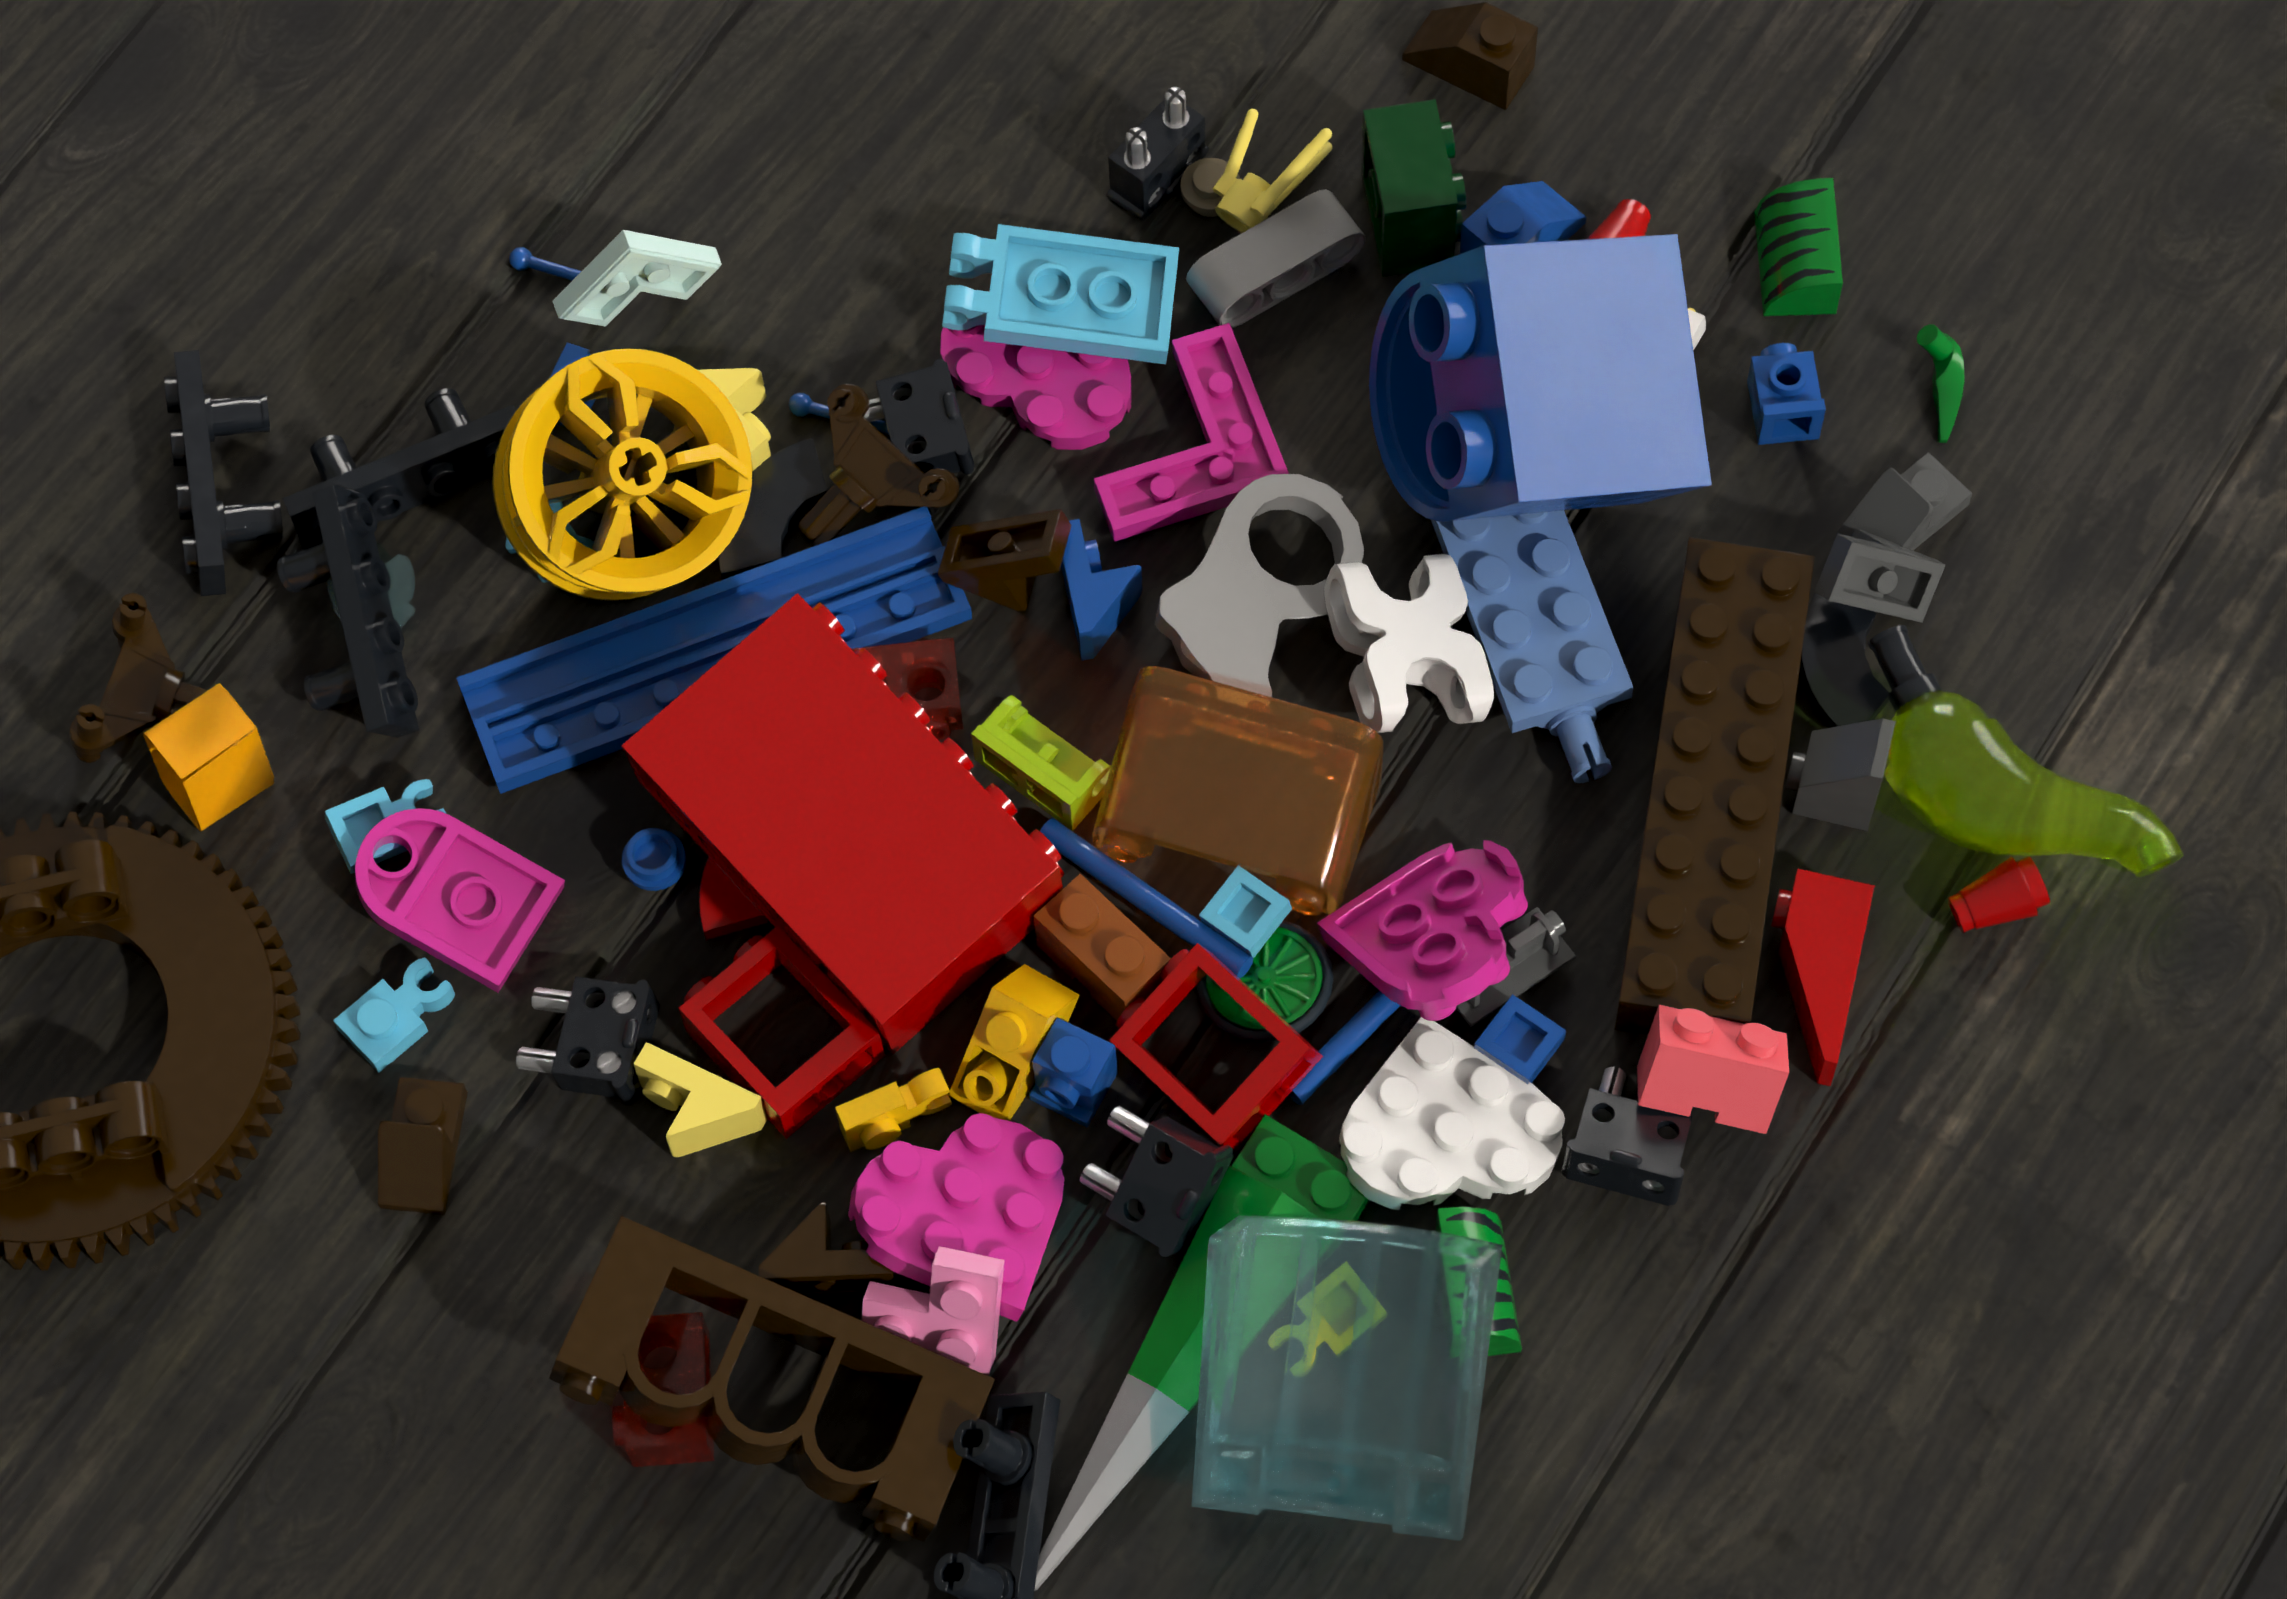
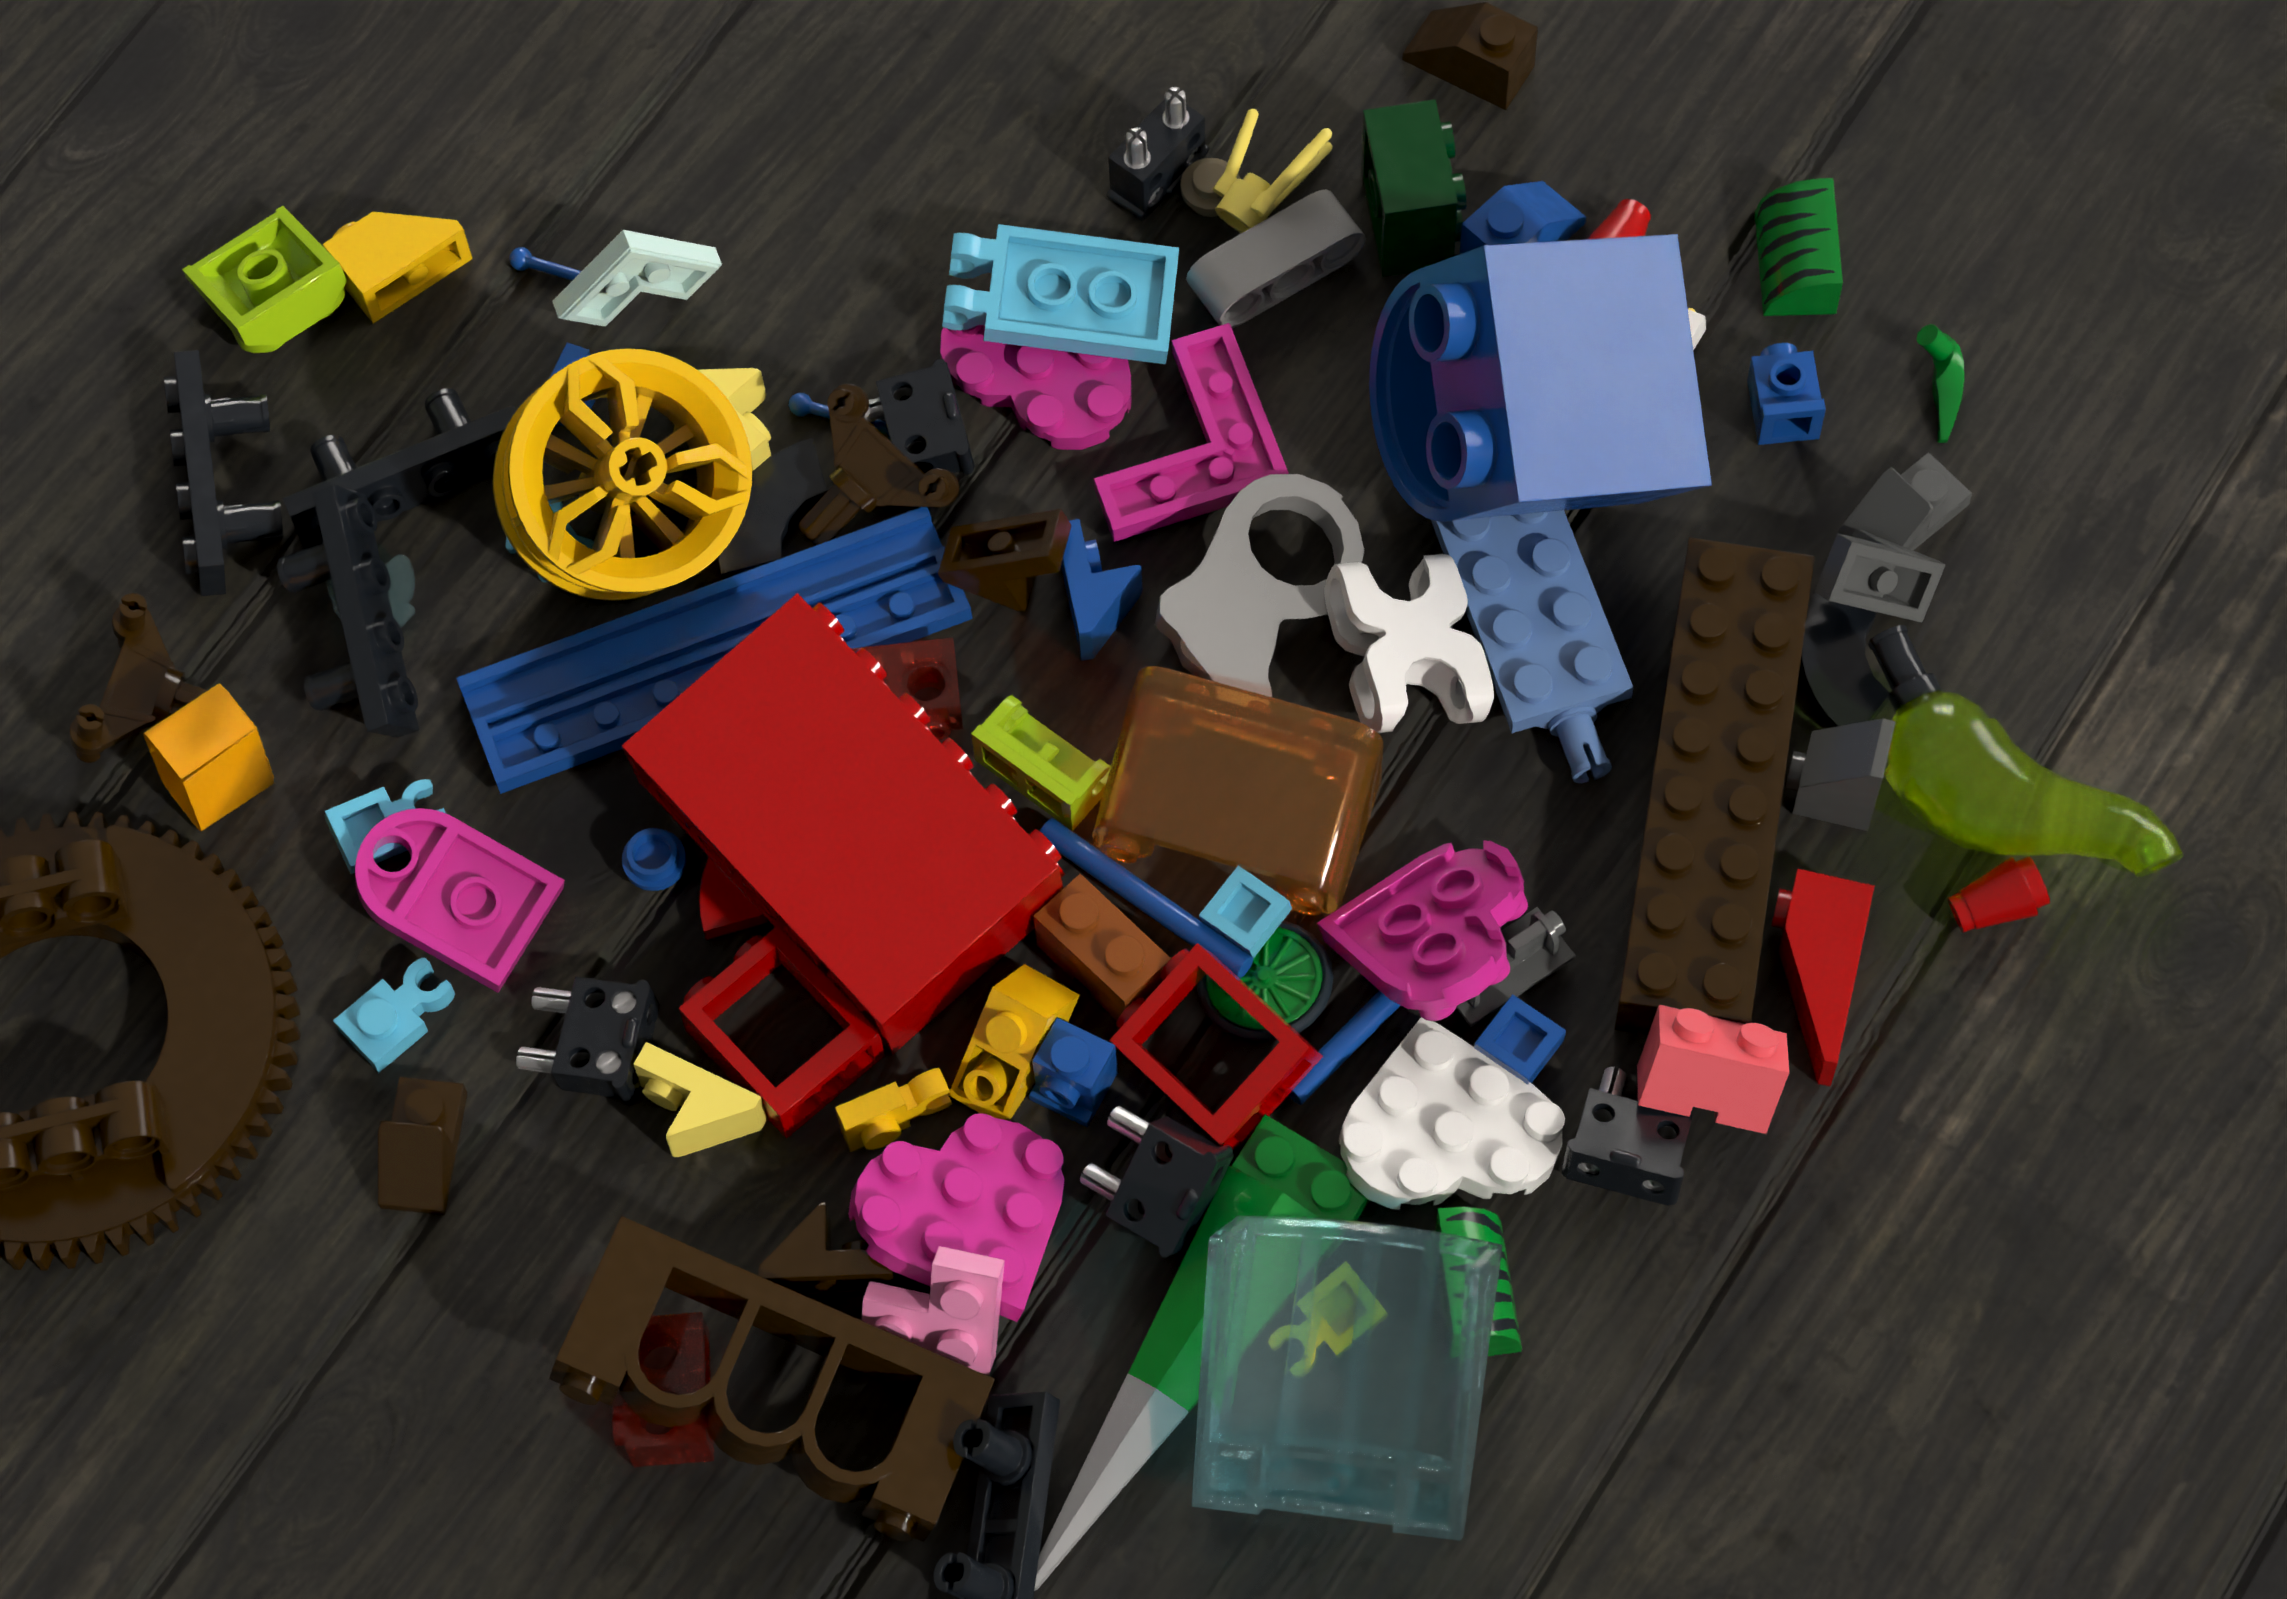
none -> lime slope [182,206,347,353]
none -> yellow slope [323,212,473,324]

